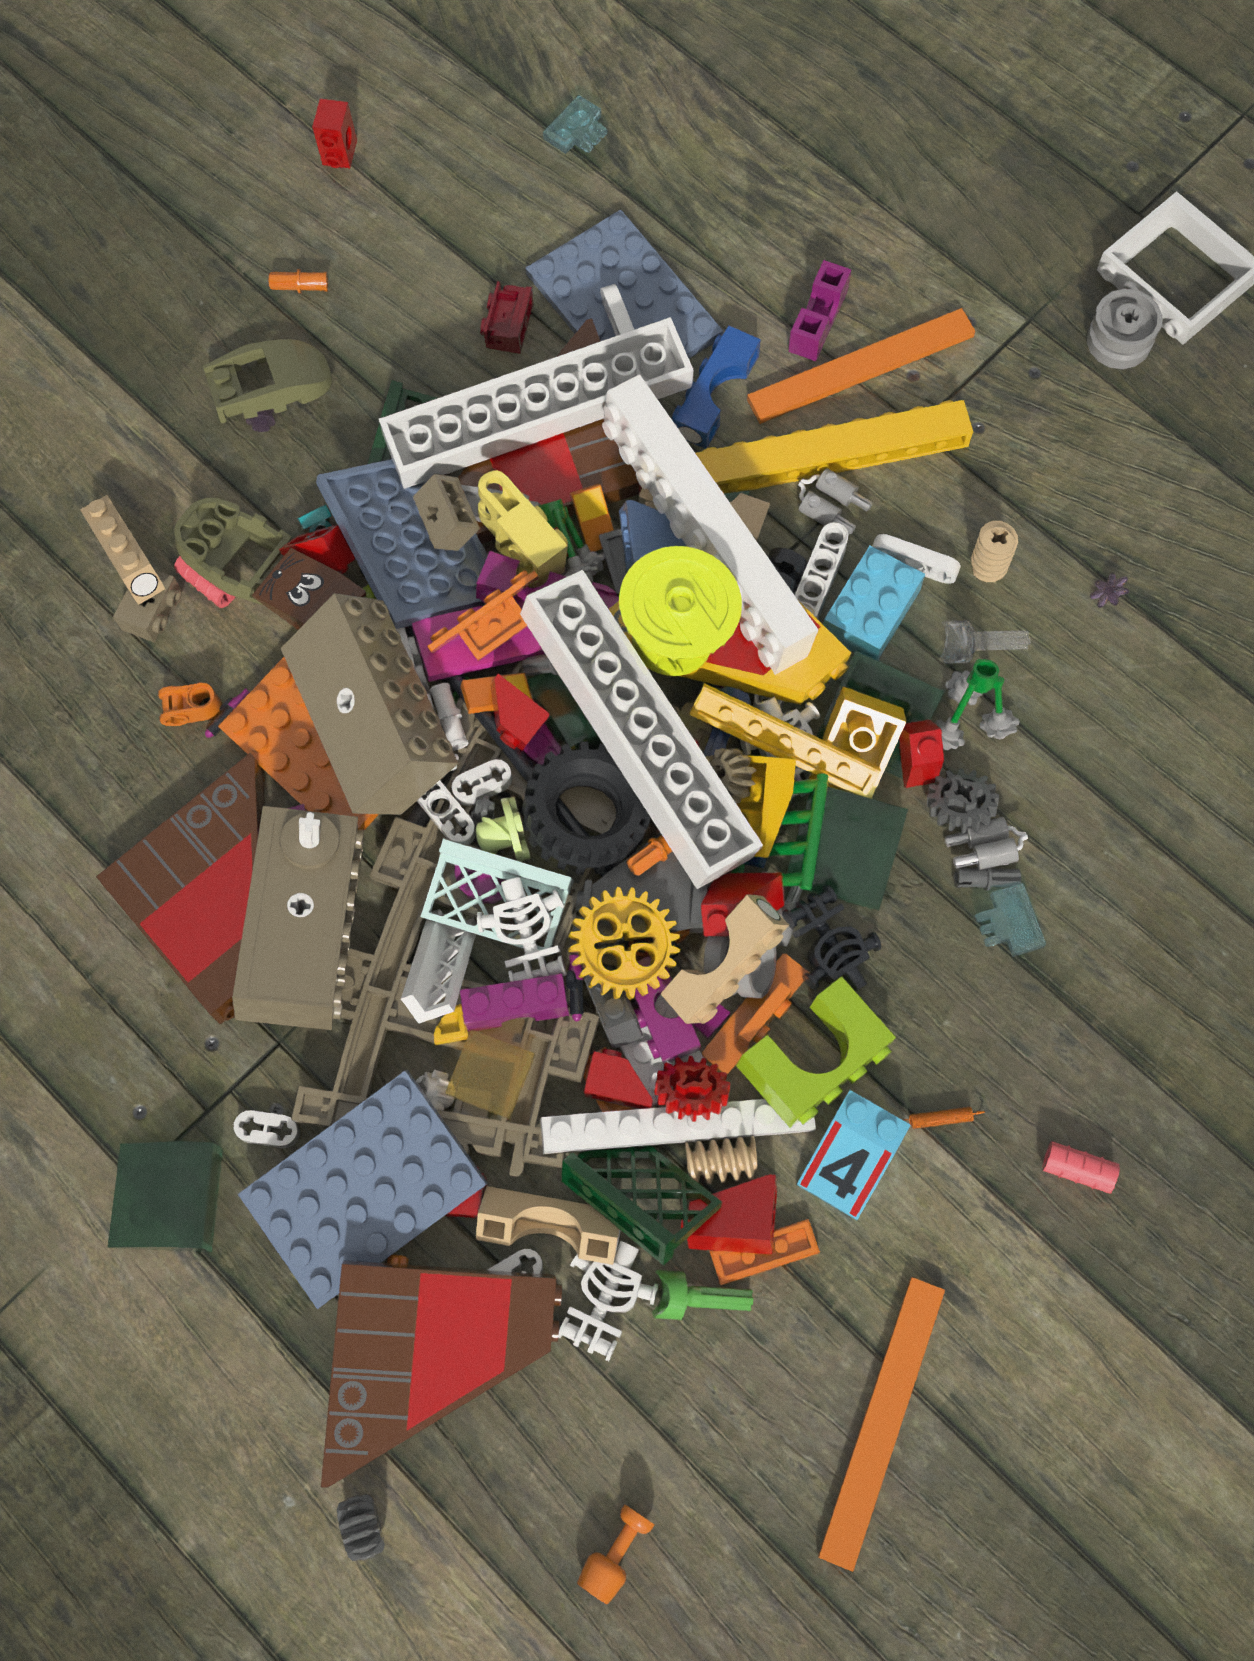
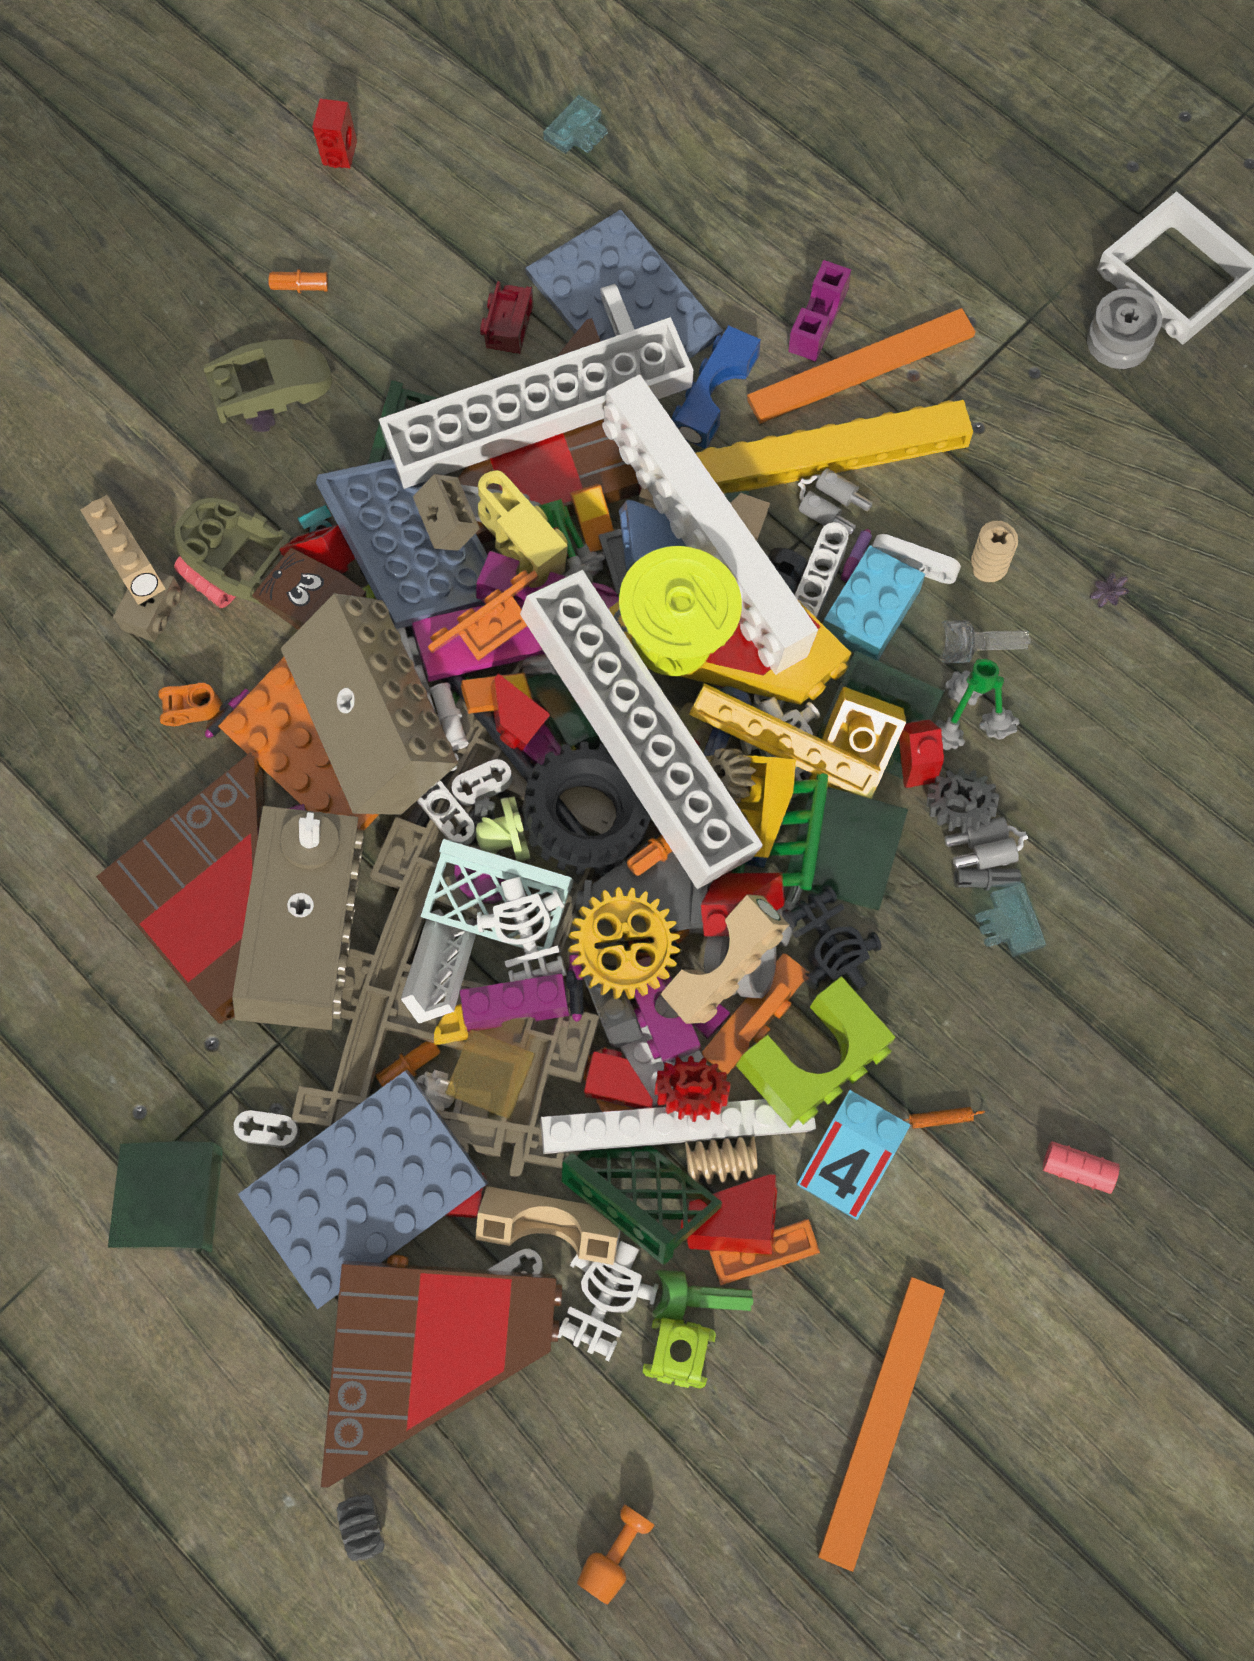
none -> orange axle [375,1041,440,1087]
none -> lime piece [643,1317,716,1389]
none -> piece [840,529,872,582]

